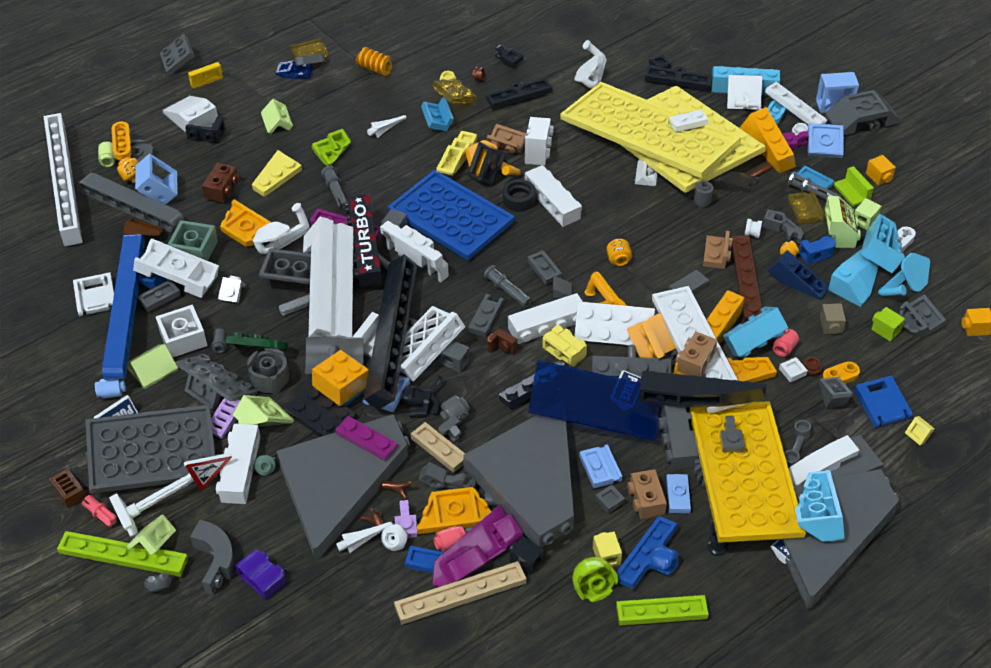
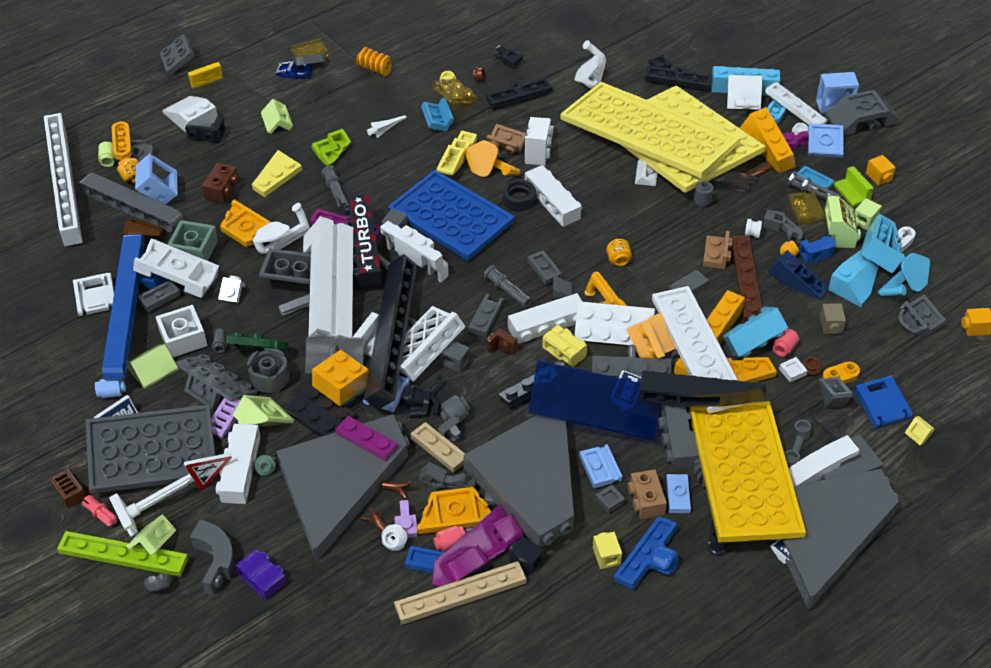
white piece [336,522,393,553] -> none
black tile [467,141,506,185] -> none
lime cylinder [572,557,618,602] -> none
lime plate [616,595,708,626] -> none
white plate [669,110,708,132] -> none
medium nougat brick [676,331,718,377] -> none
dark grey plate [720,416,744,452] -> none
medium azure wedge [795,470,844,541] -> none
lime brick [871,307,905,342] -> none

